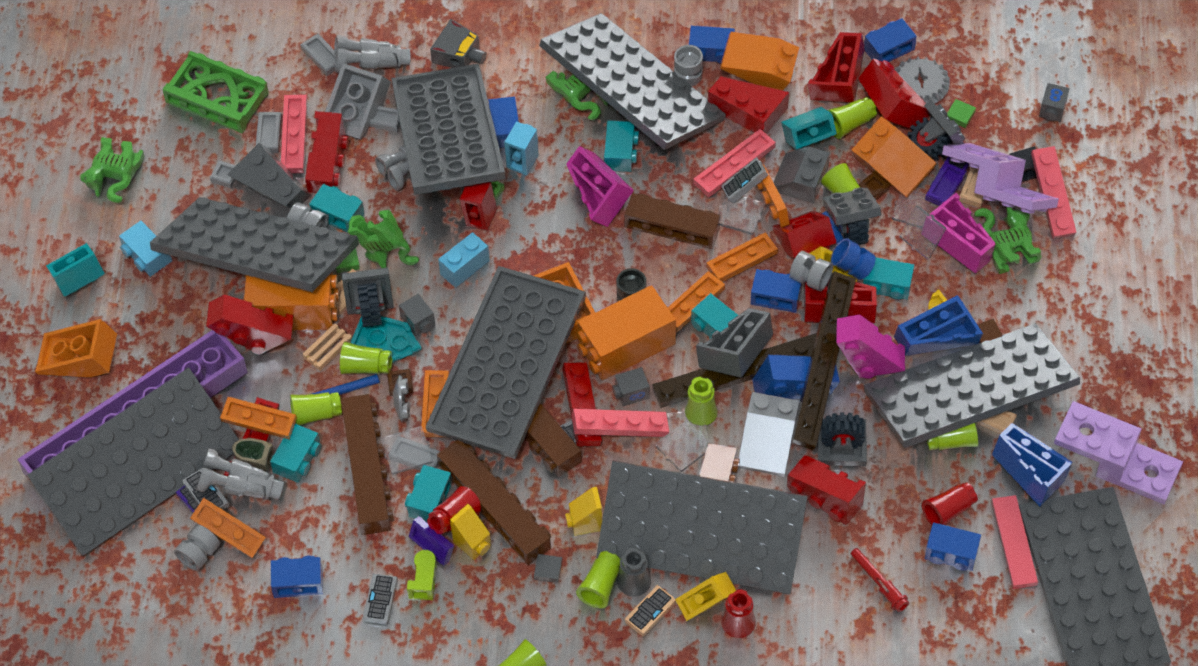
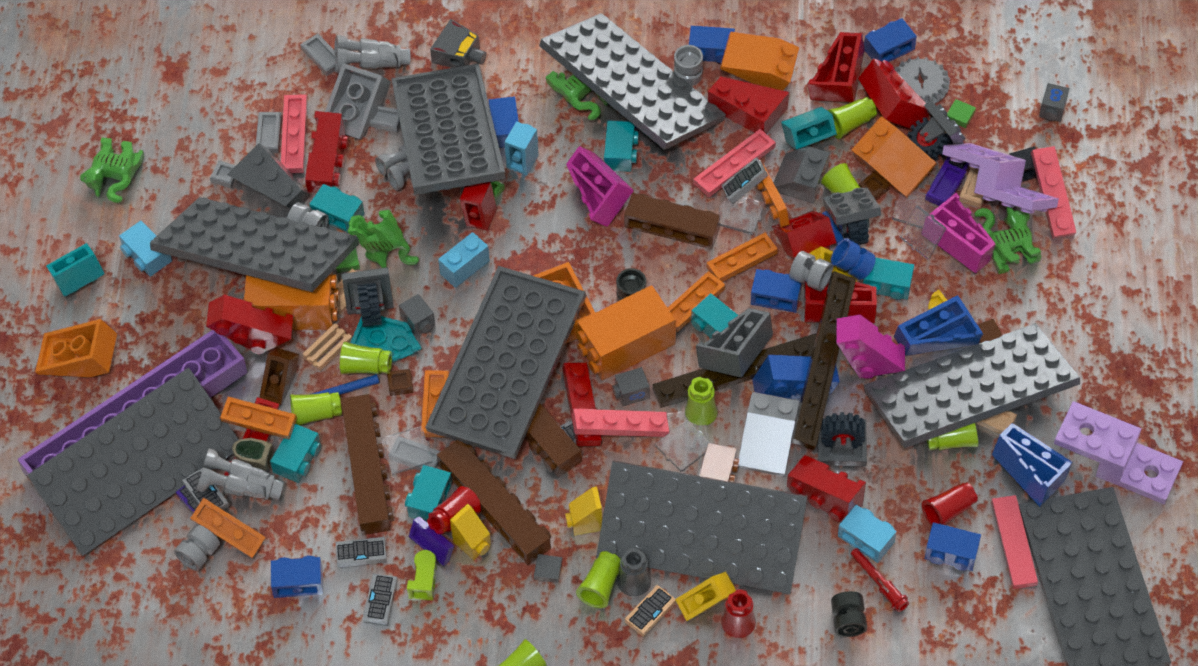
bright green fence [162,51,269,134] -> none
light grey dish [393,375,410,423] -> none
none -> reddish brown slope [259,348,299,405]
none -> tile [336,537,387,568]
none -> pearl dark grey wheel [831,591,867,637]
none -> medium azure brick [838,505,897,563]

